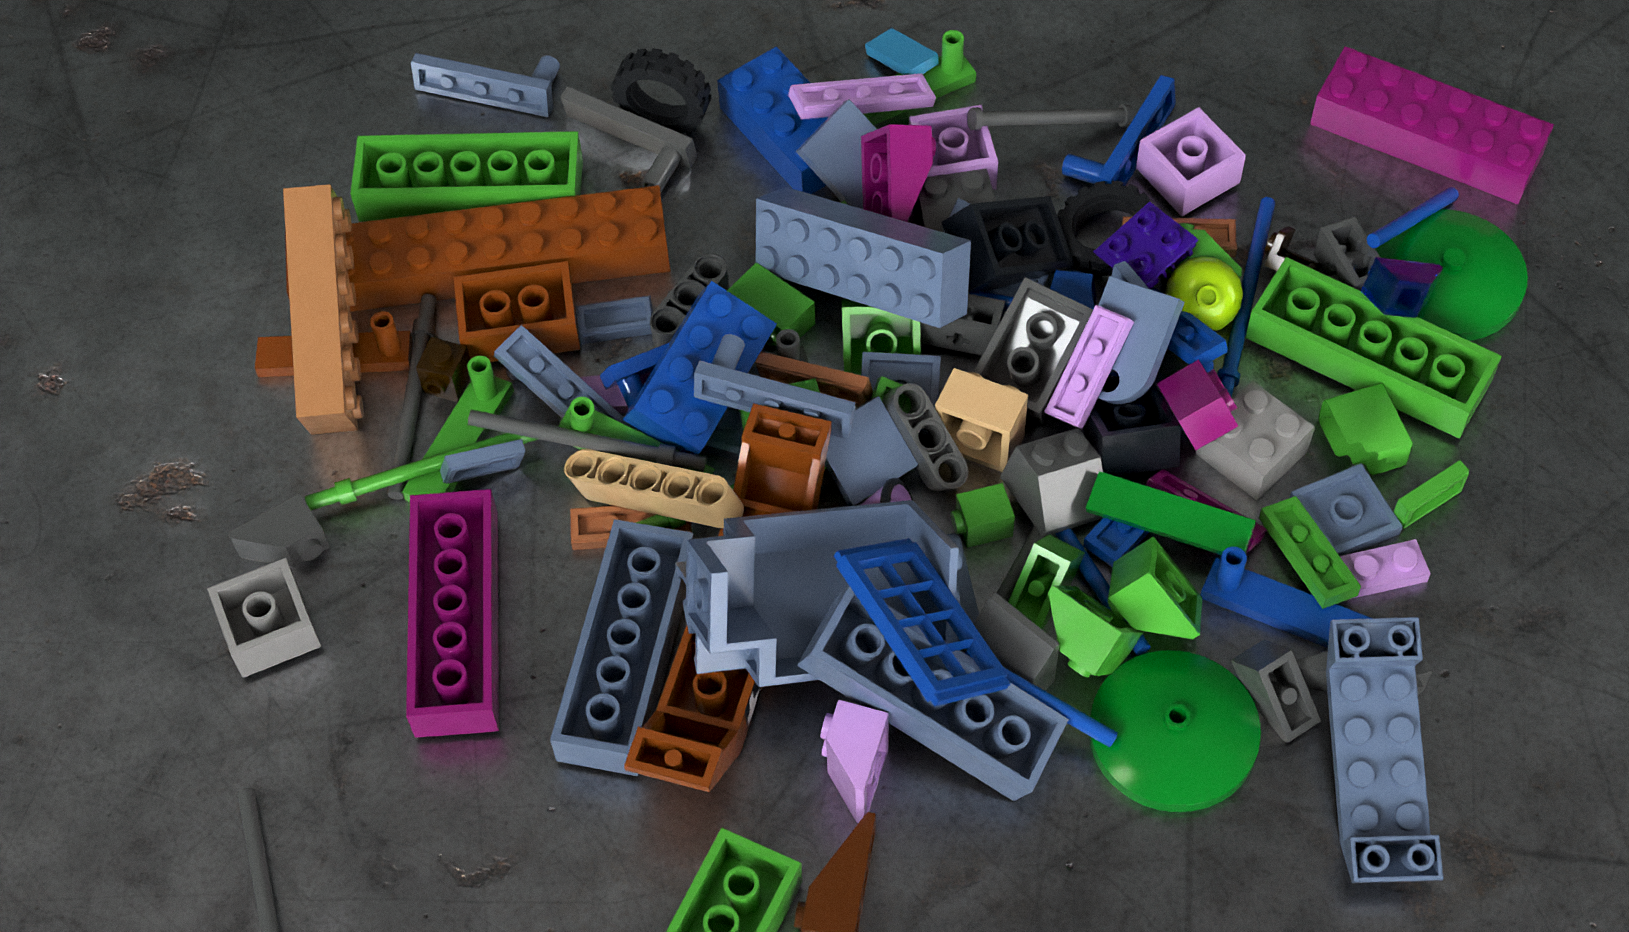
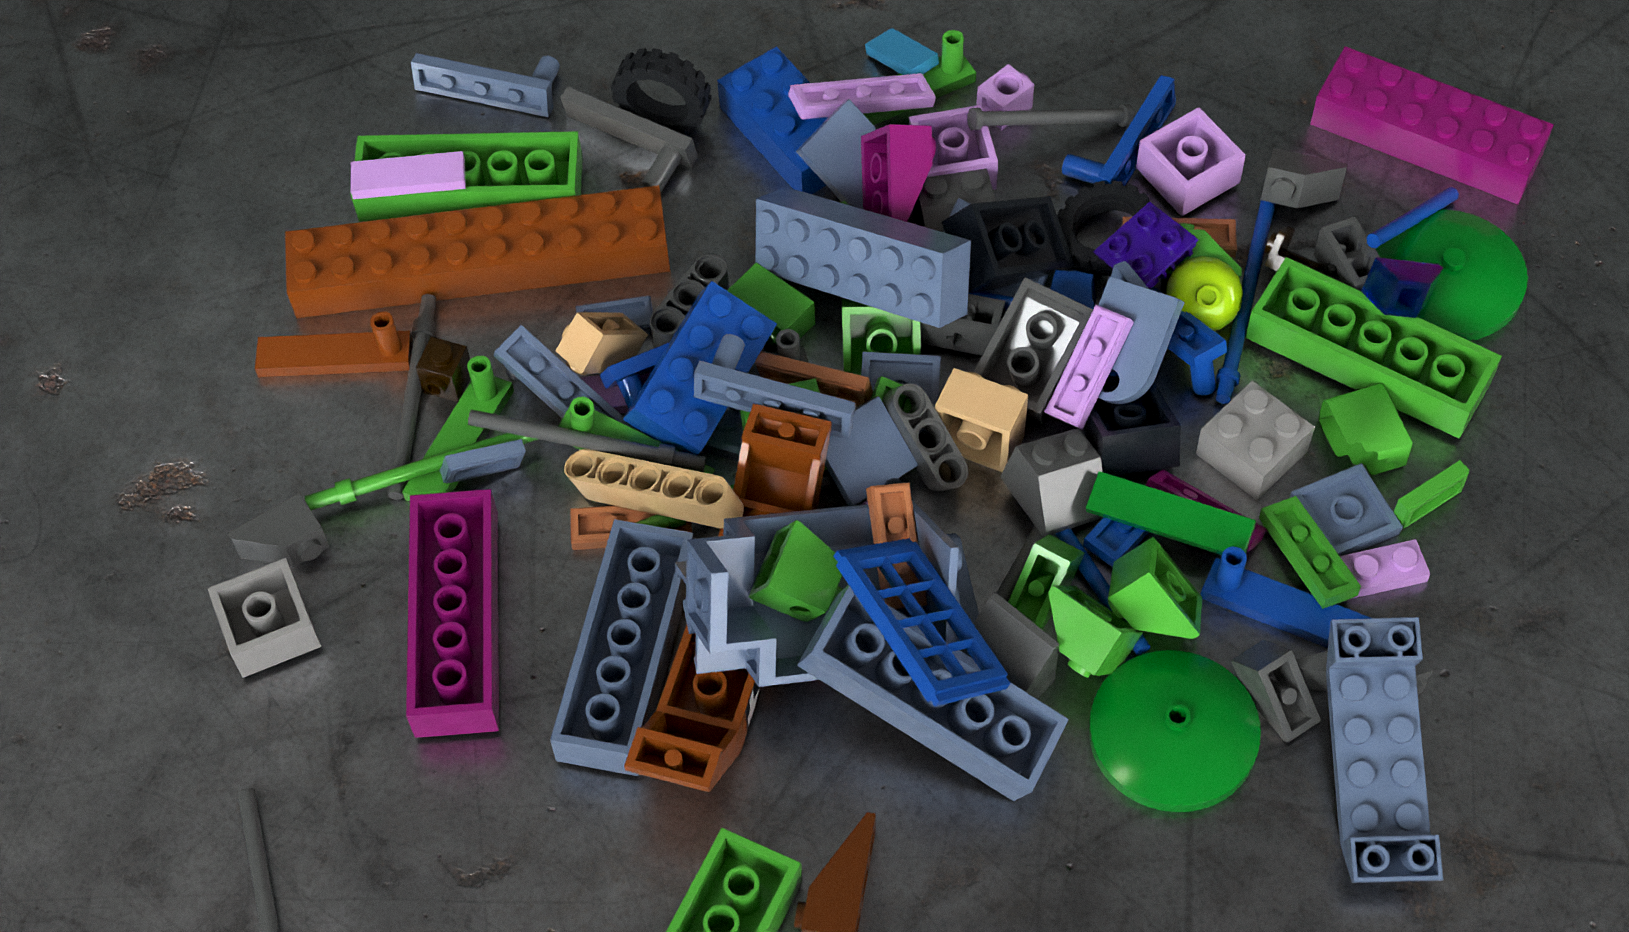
medium nougat brick [283,184,363,435] -> none
dark orange brick [453,261,581,362] -> none
lavender slope [821,700,889,823] -> none
bright green brick [950,483,1015,548] -> none
blue bar [965,650,1118,748] -> none
magenta brick [1157,359,1238,450] -> none
none -> lavender tile [351,151,466,199]
none -> tan brick [556,312,648,375]
none -> bright green torso [748,520,843,622]
none -> nougat tile [866,483,927,610]
none -> lavender brick [977,64,1034,131]
none -> dark grey slope [1261,148,1347,208]

